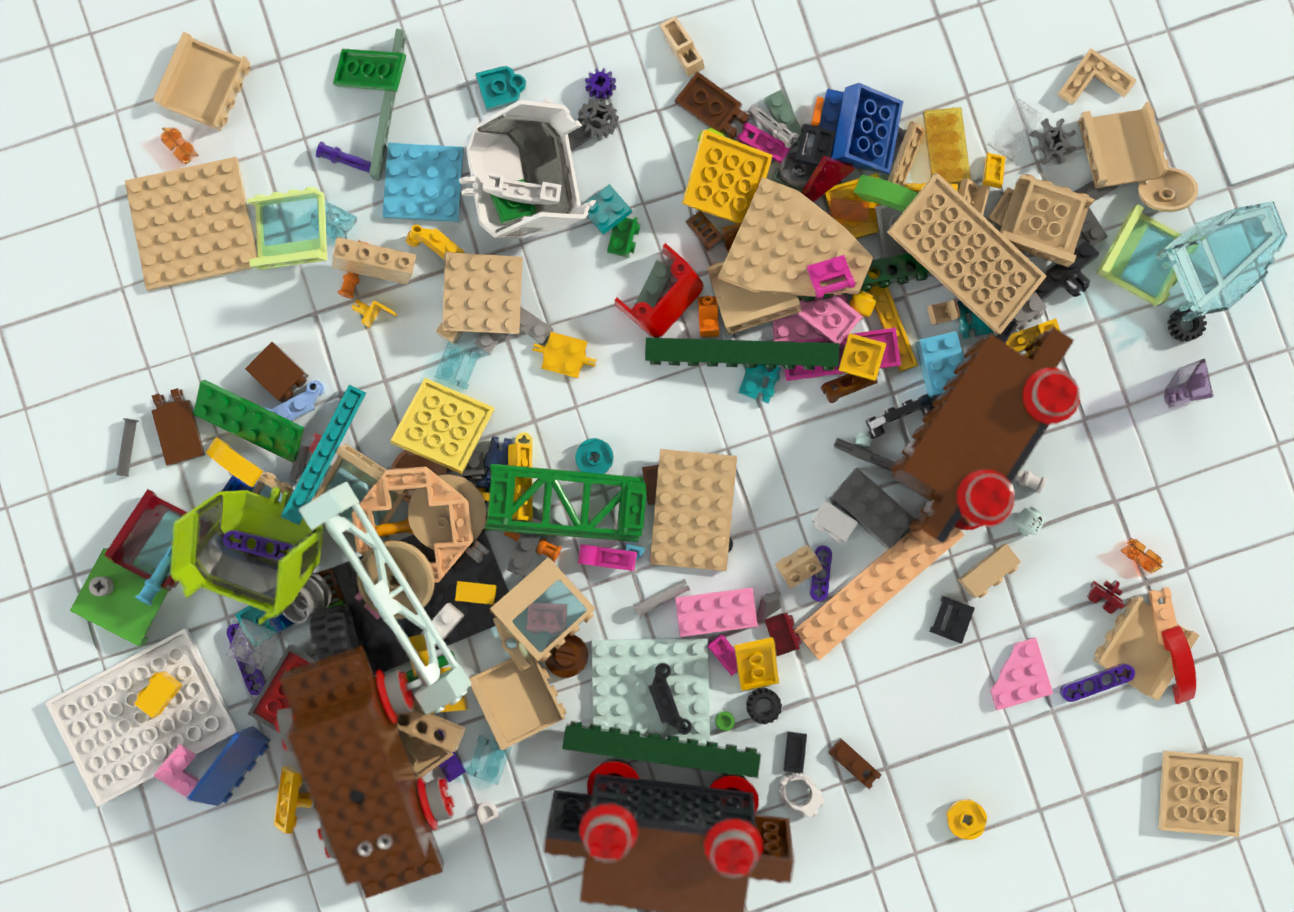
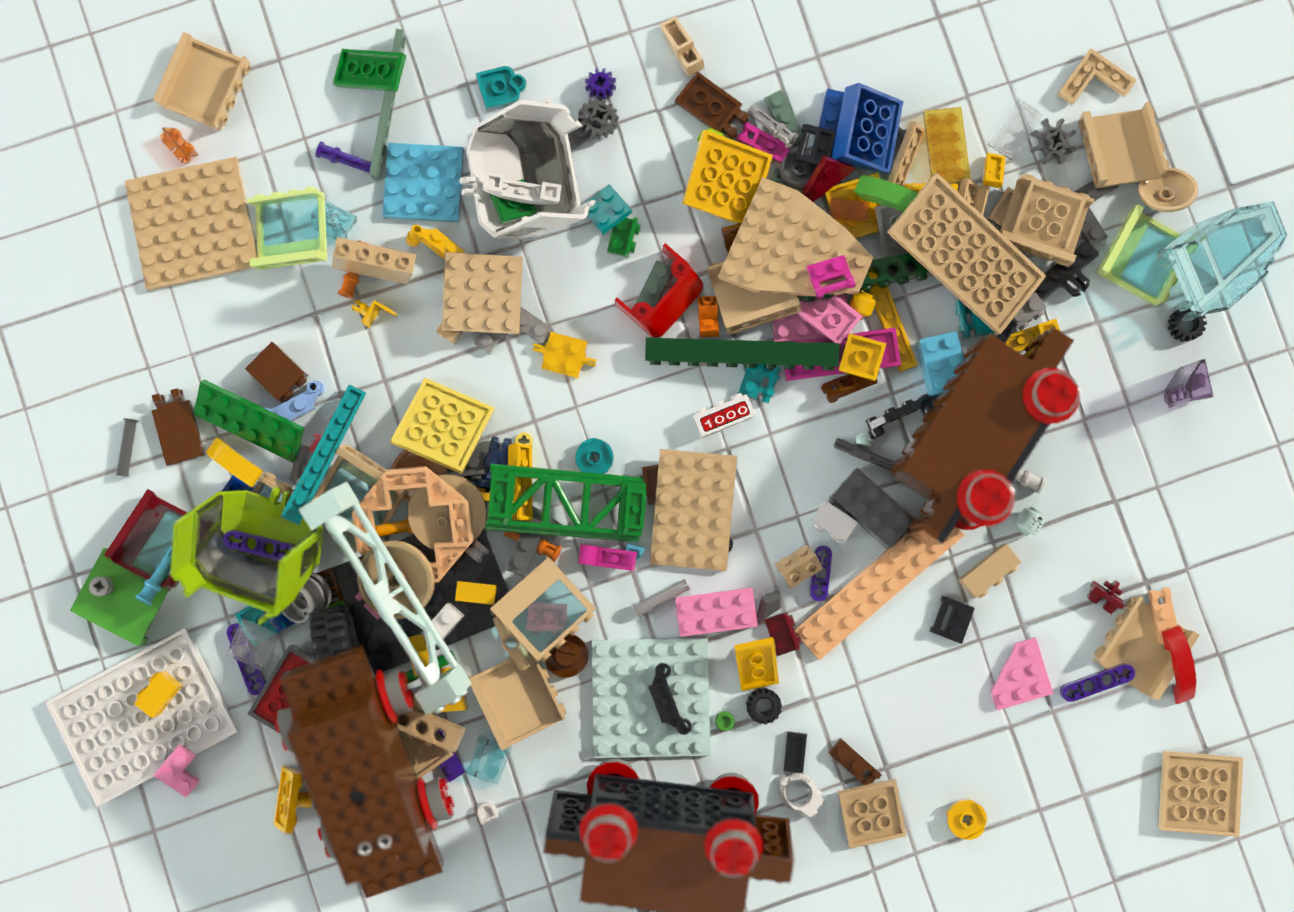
blue slope [187,726,271,806] -> none
clear light blue plate [434,342,481,390] -> none
dark green brick [562,721,761,778] -> none
reddish brown slope [685,211,723,251] -> none
dark pink plate [707,634,738,676] -> none
orange tile [810,96,824,127] -> none
tan bracket [927,299,961,325] -> none
clear orange hinge [1120,538,1163,574] -> none
none -> brick [693,393,755,439]
none -> tan plate [837,779,907,849]

